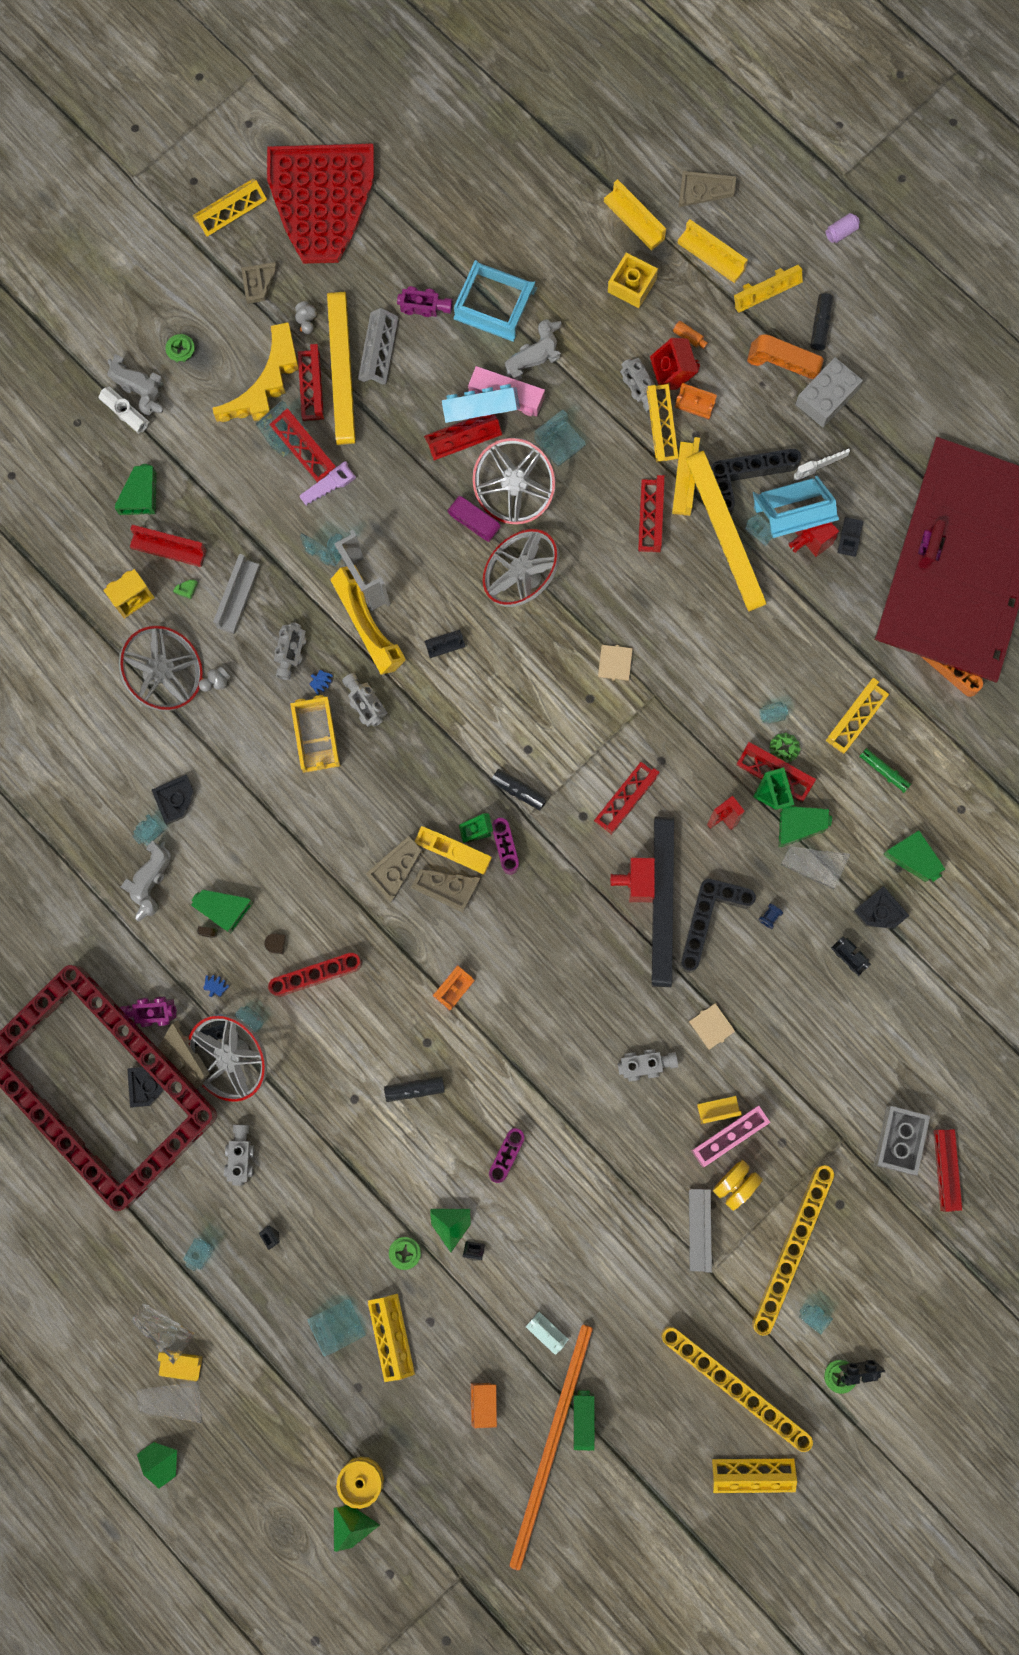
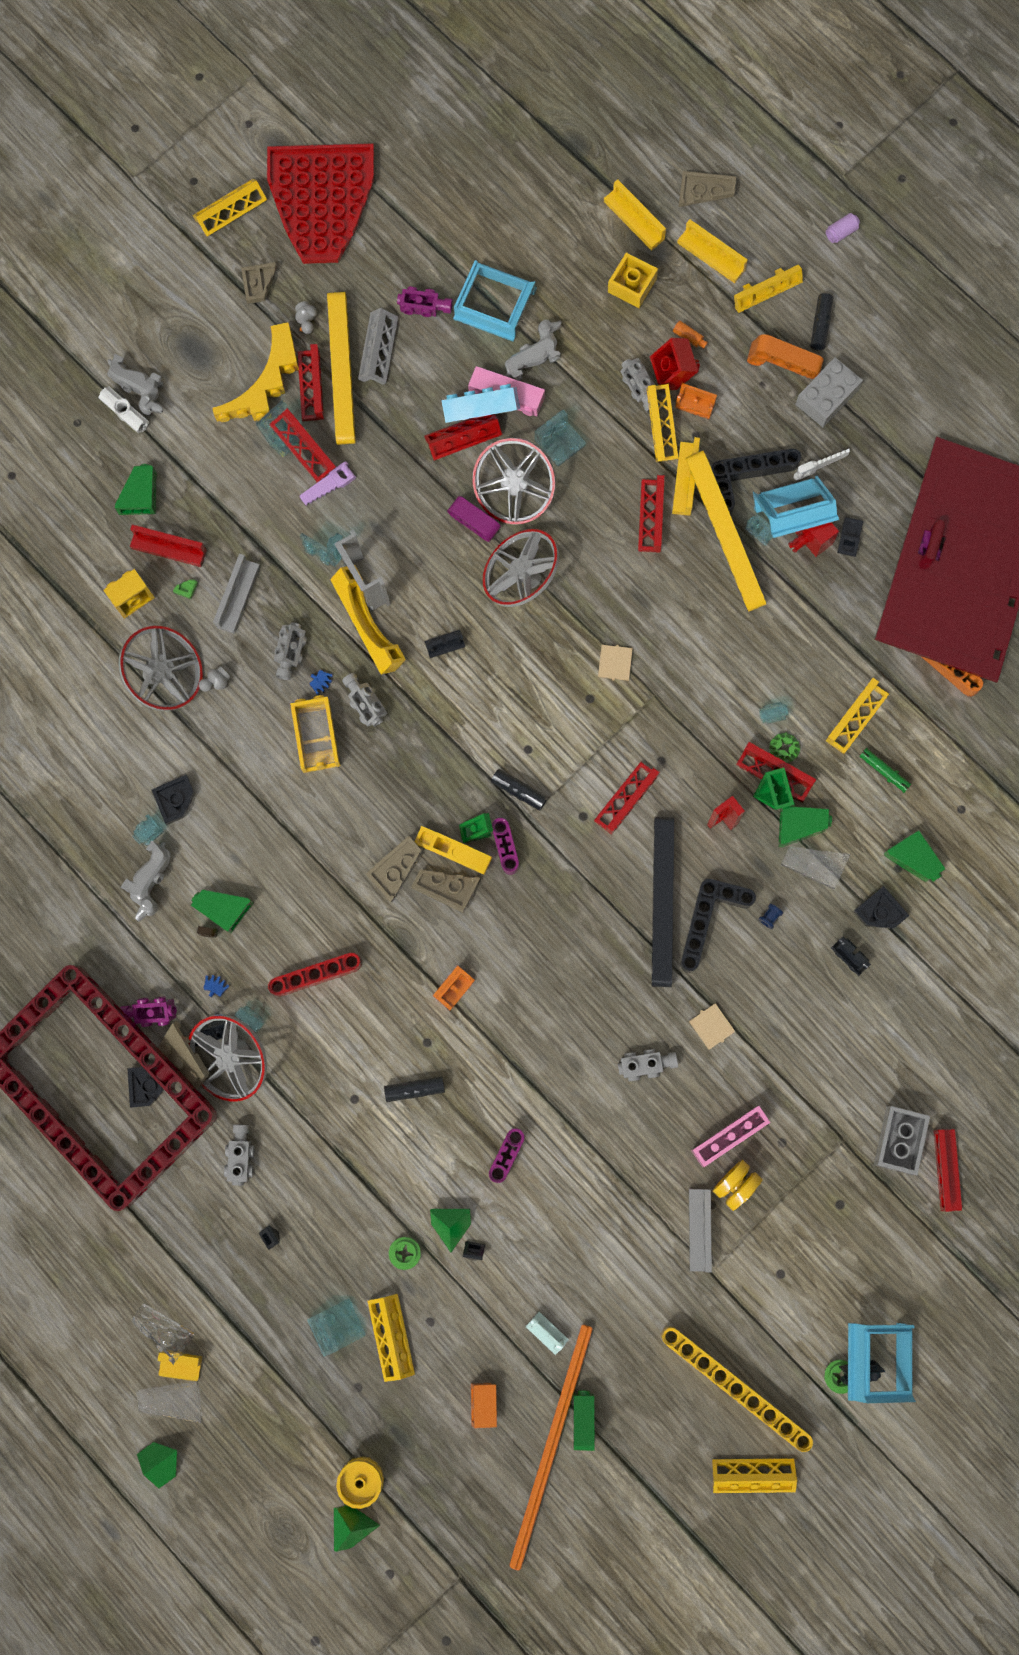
bright green gear [165,334,195,363] -> none
clear light blue brick [183,1238,215,1271] -> none
dark brown tile [264,933,286,955] -> none
red brick [610,858,655,903] -> none
yellow panel [697,1096,742,1124] -> none
yellow beam [752,1165,834,1336] -> none
clear light blue brick [799,1302,833,1335] -> none
none -> medium azure piece [848,1323,916,1404]

